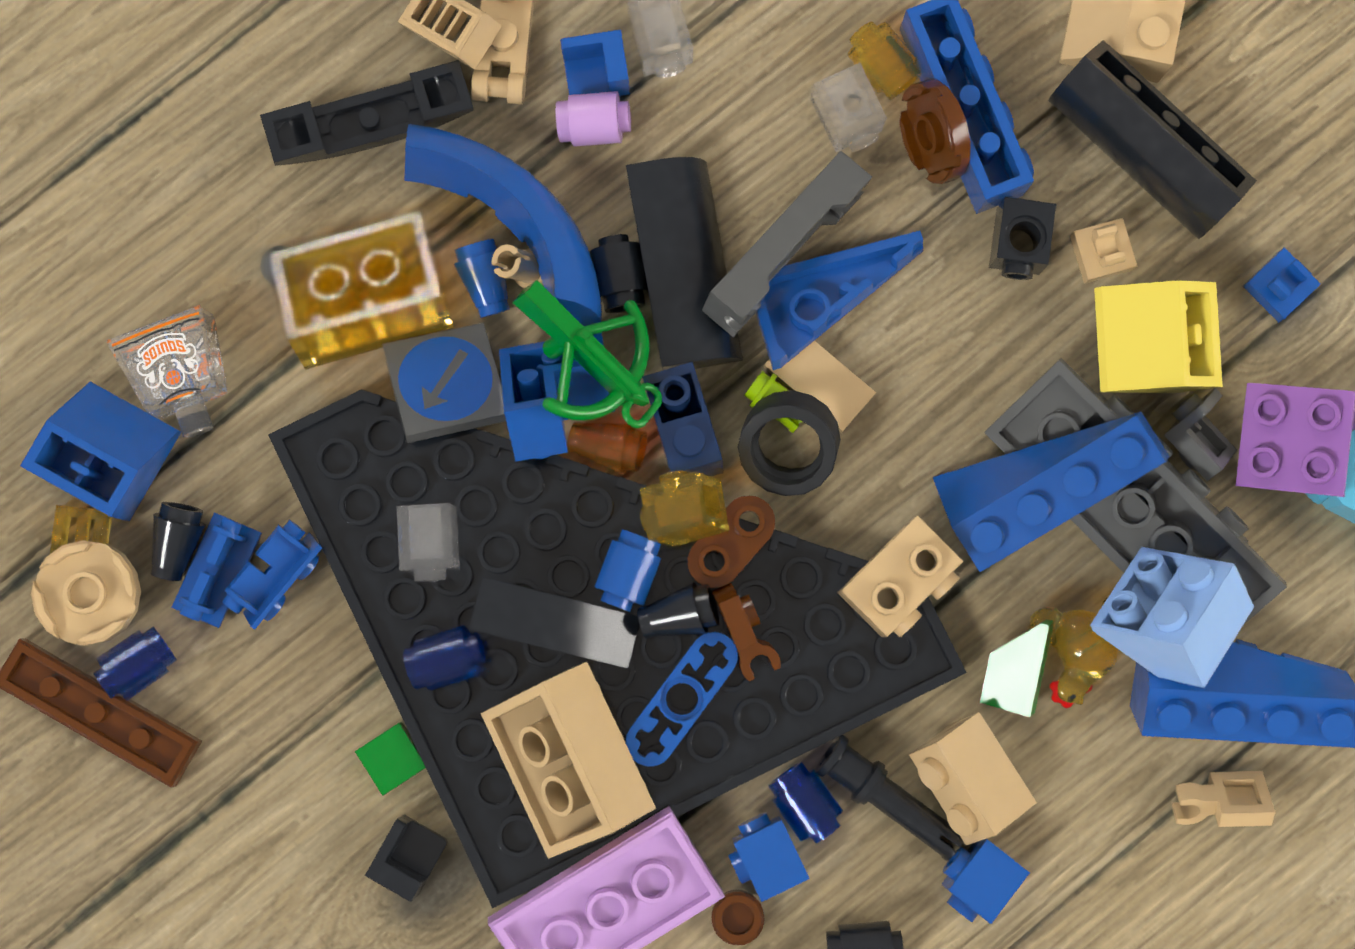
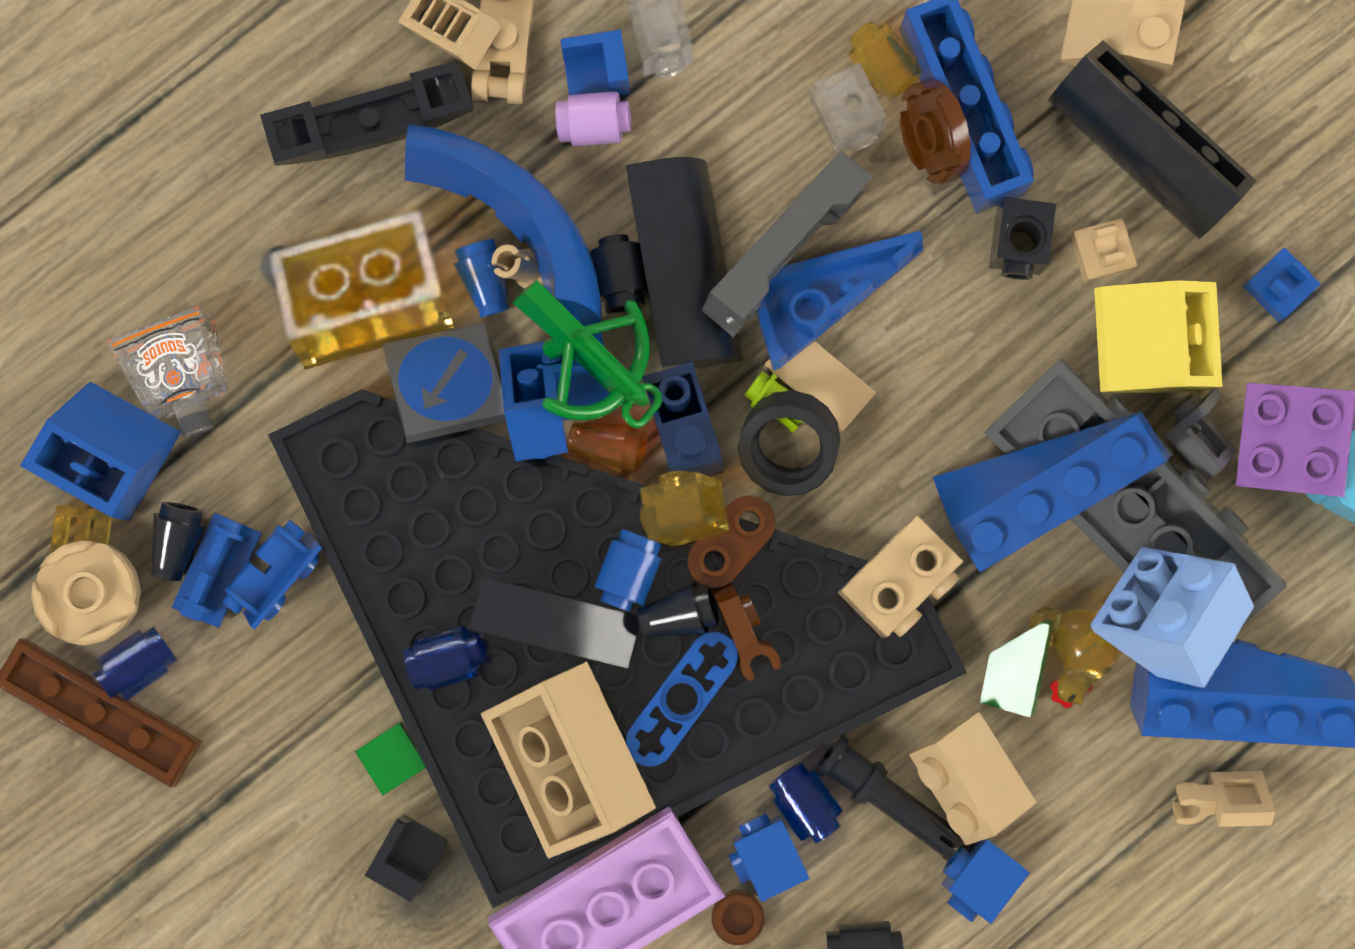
clear brick [397,503,460,582] -> none

